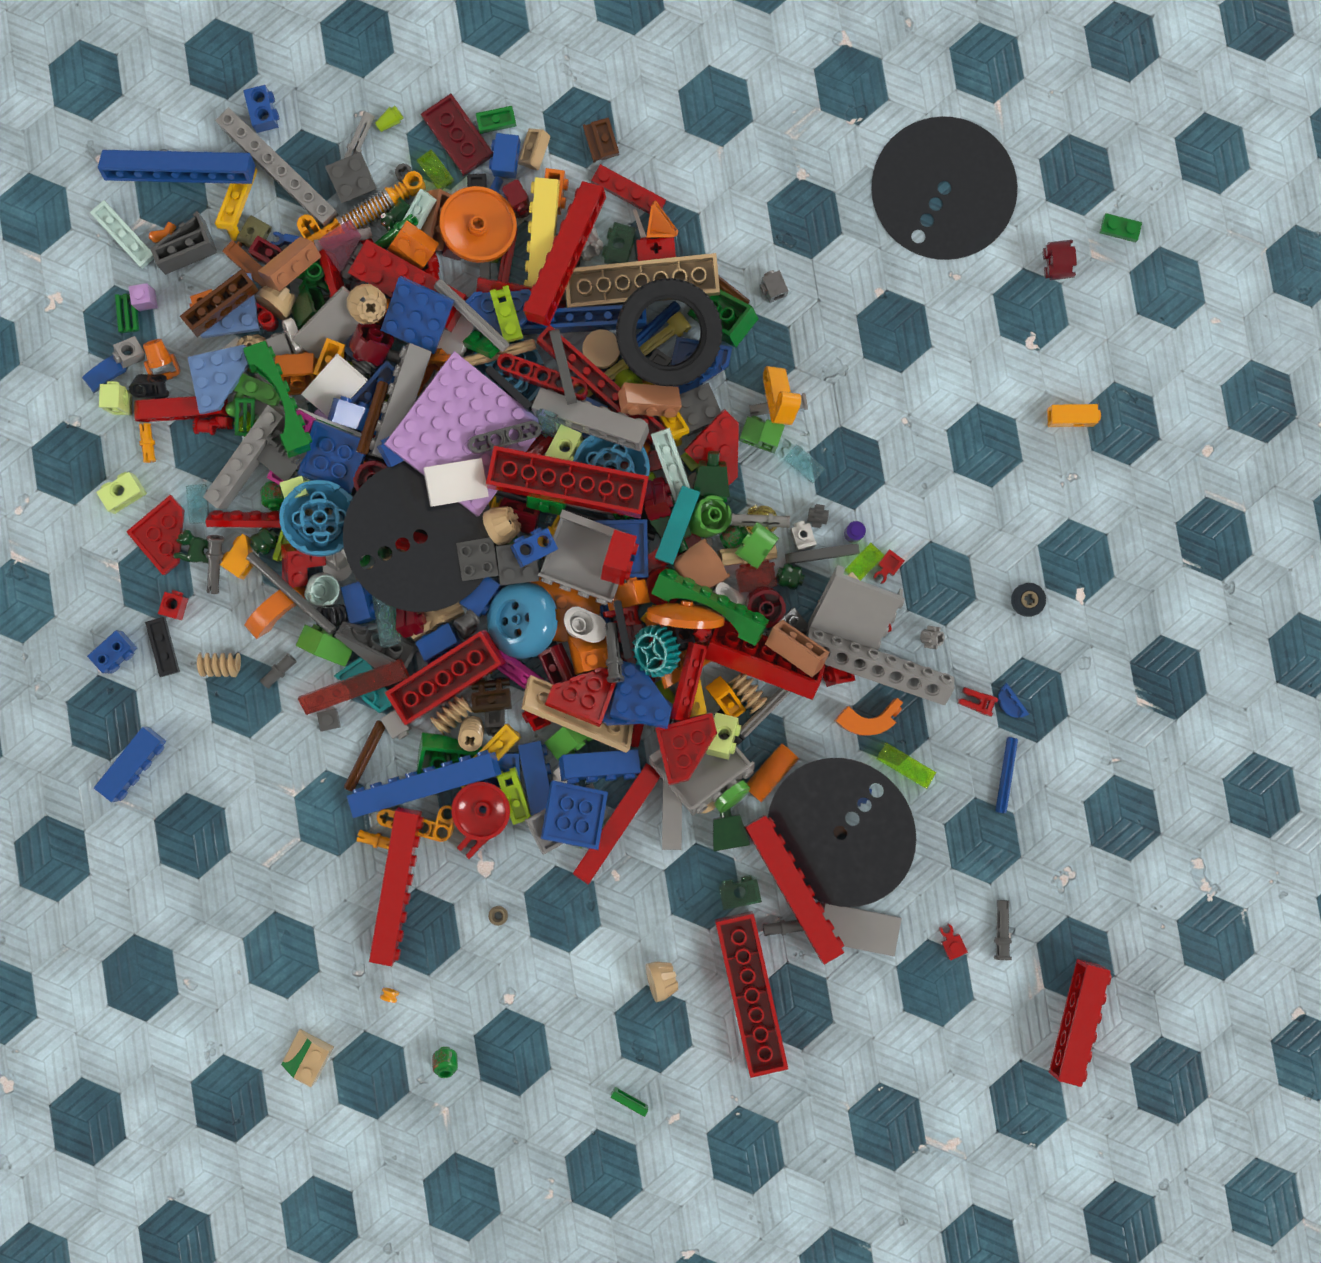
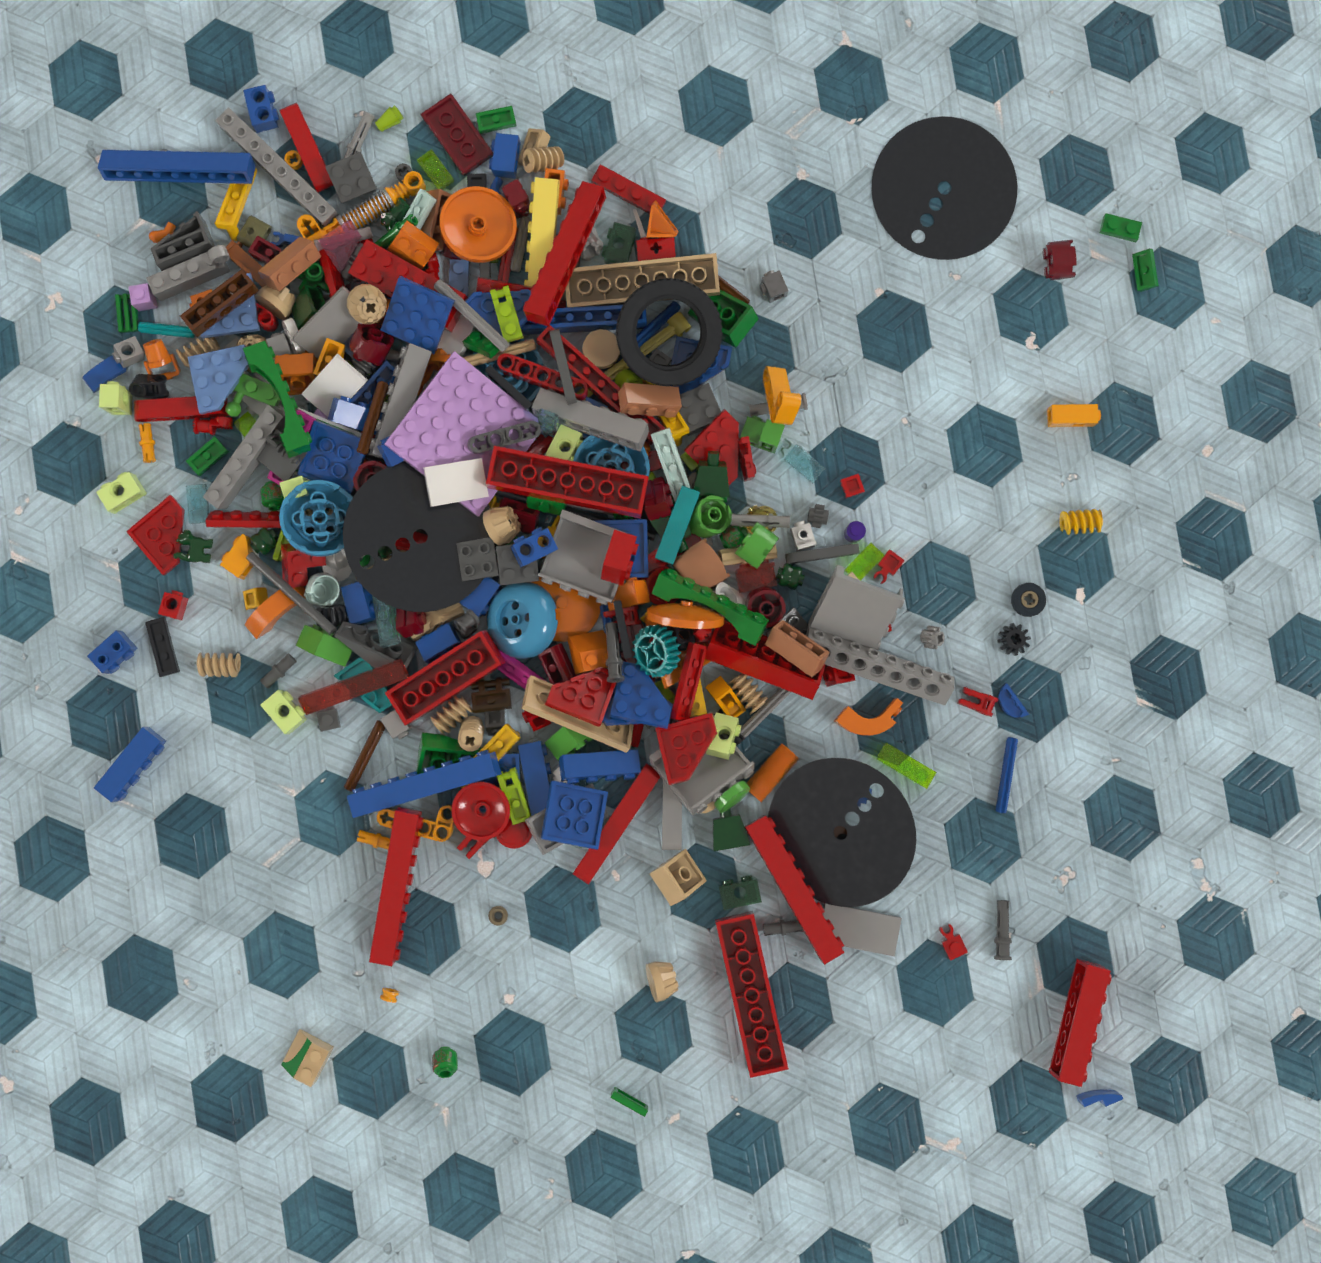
light aqua plate [90,200,154,269] -> none
dark grey pin [206,535,224,594] -> none
green tile [235,396,255,436] -> none
white piece [564,607,606,643] -> none
reddish brown plate [583,117,619,163] -> none
none -> teal axle [138,322,195,338]
none -> light grey hinge [146,245,230,301]
none -> tan piece [176,337,221,368]
none -> green plate [186,436,229,476]
none -> yellow slope [243,587,268,610]
none -> yellowish green brick [261,690,307,734]
none -> red beam [279,102,334,193]
none -> light orange bush [284,150,303,170]
none -> medium blue plate [449,260,470,297]
none -> red piece [496,818,533,849]
none -> light grey axle [510,216,530,272]
none -> tan piece [523,146,564,173]
none -> tan slope [650,849,707,906]
none -> red wing [738,436,756,482]
none -> red plate [840,473,865,499]
none -> black gear [997,623,1031,656]
none -> yellow piece [1059,509,1103,535]
none -> blue slope [1076,1089,1123,1107]
none -> green plate [1132,248,1159,292]

